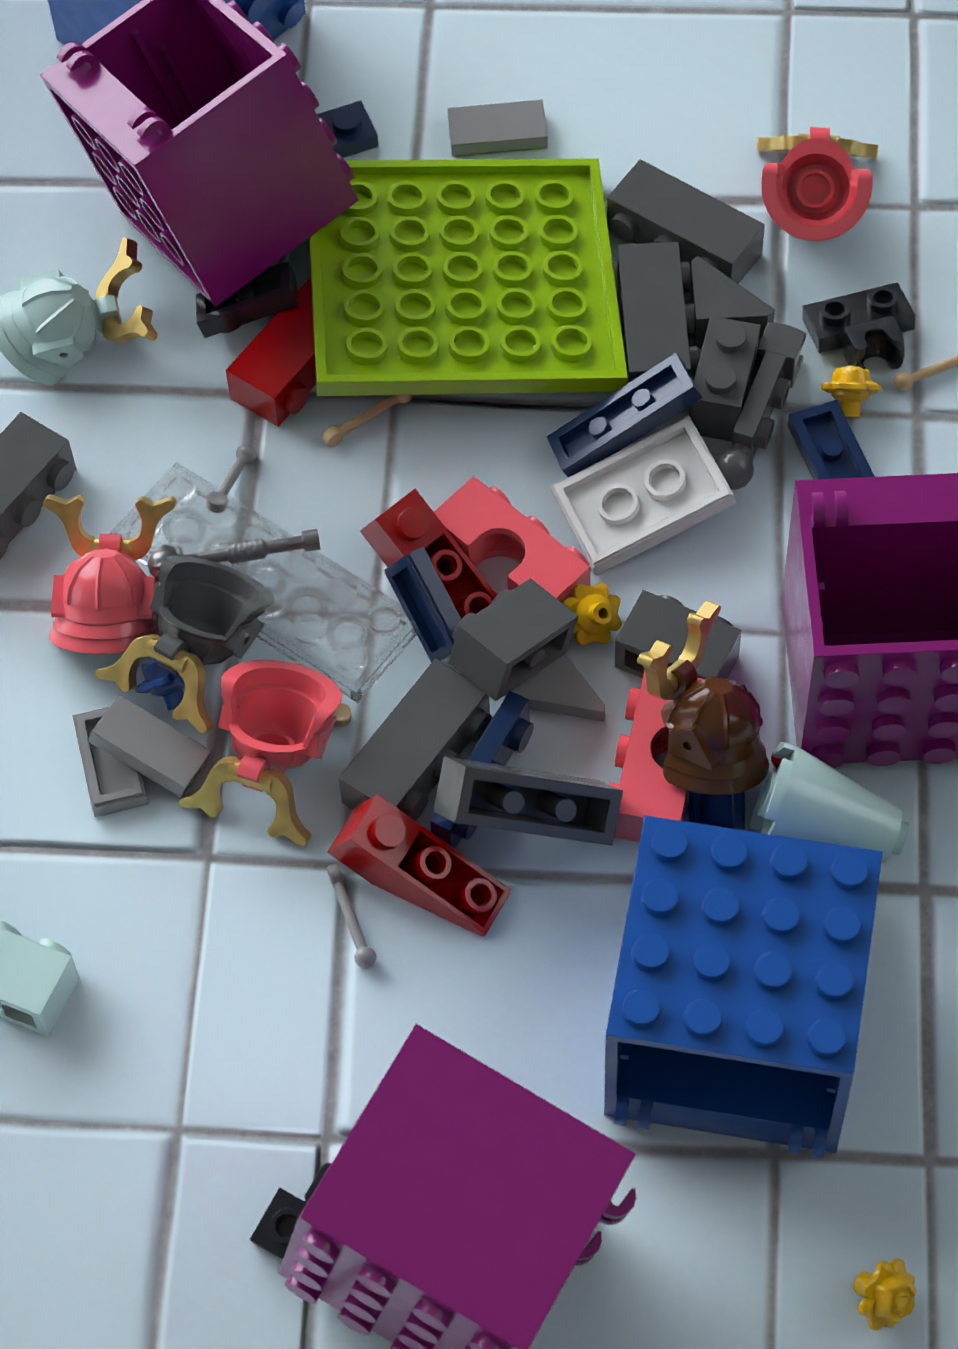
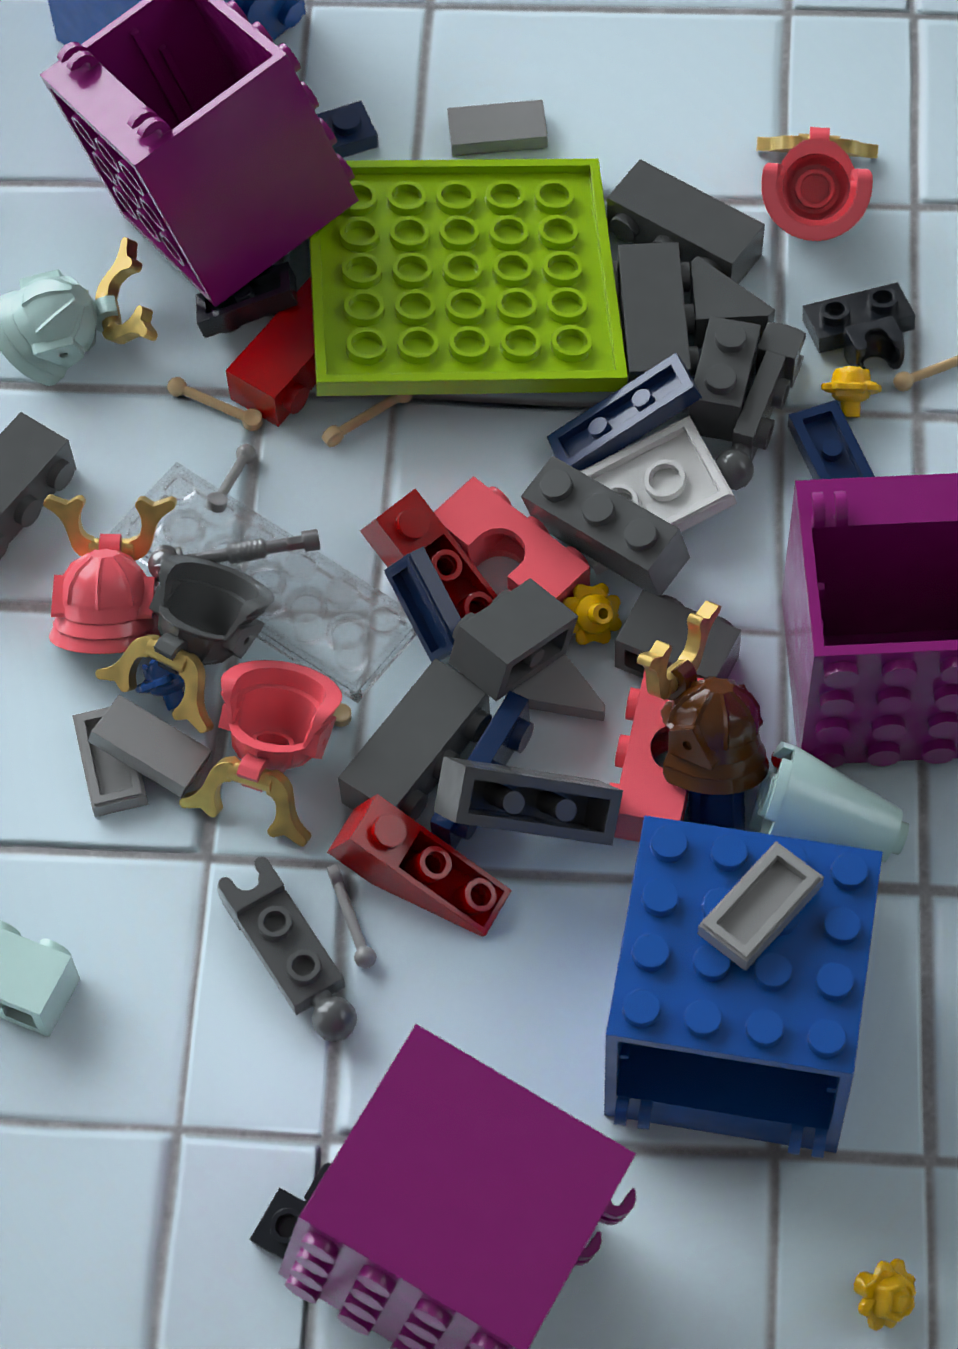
none -> tan hinge [167,377,263,431]
none -> dark grey plate [217,857,357,1042]
none -> dark grey brick [521,455,690,596]
none -> light grey tile [698,841,824,971]

